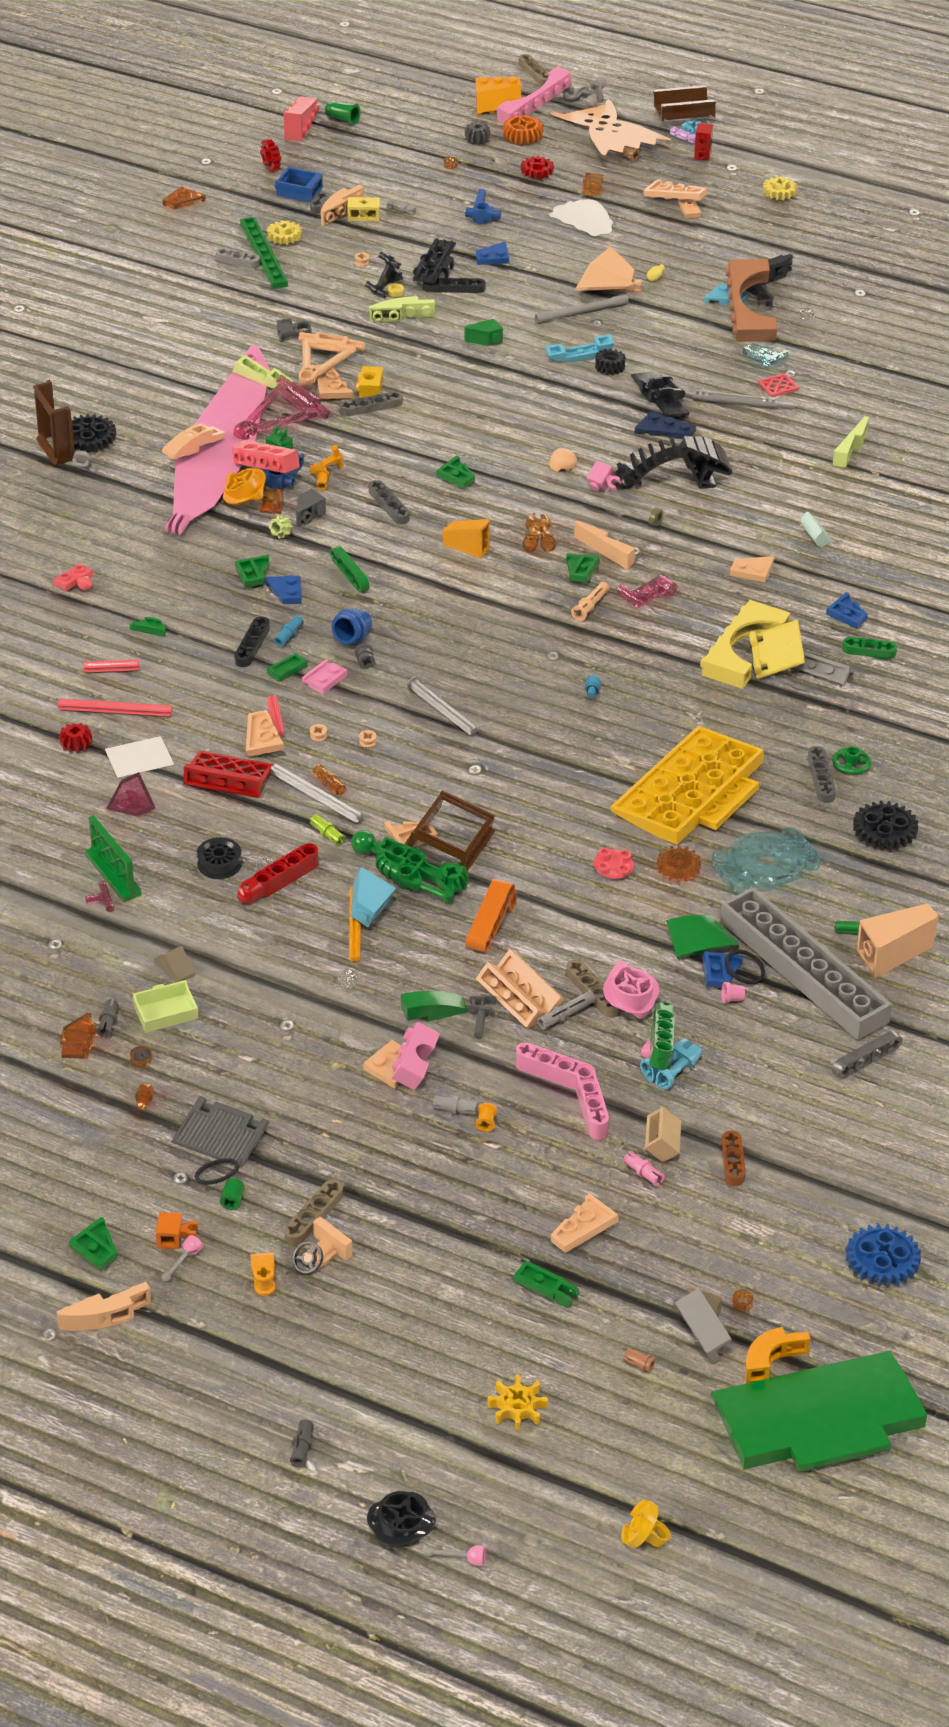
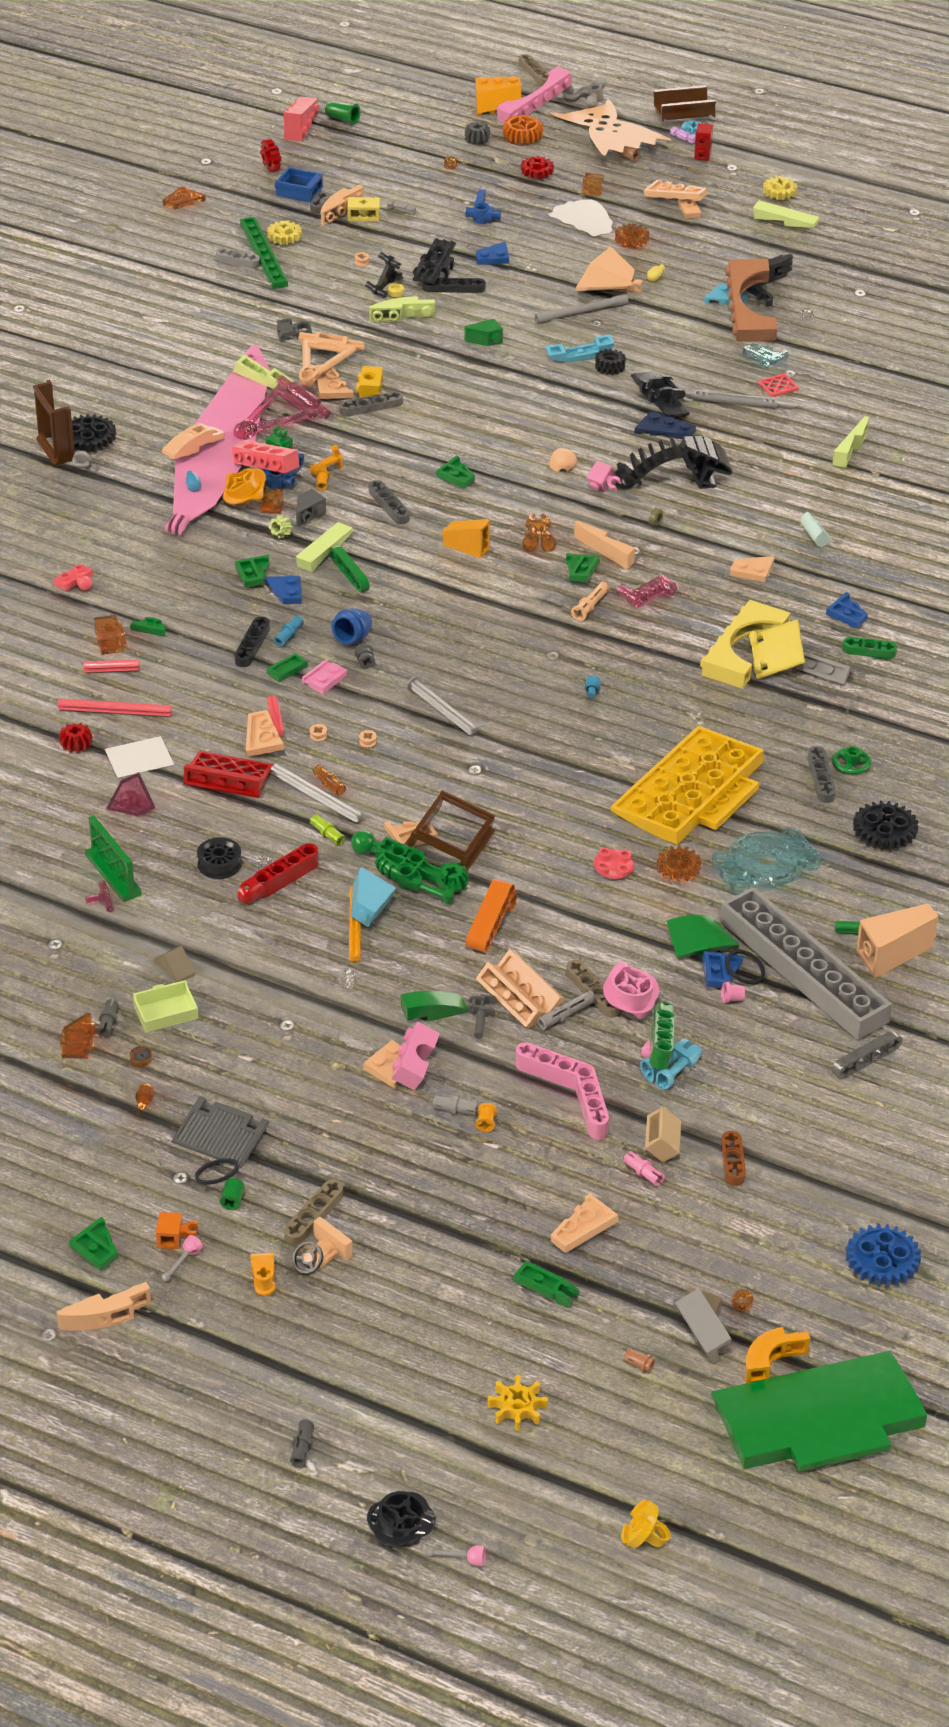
none -> clear orange brick [94,615,126,655]
none -> dark azure cylinder [186,470,202,492]
none -> yellowish green slope [296,522,353,573]
none -> clear orange gear [615,223,649,248]
none -> yellowish green slope [753,200,819,228]

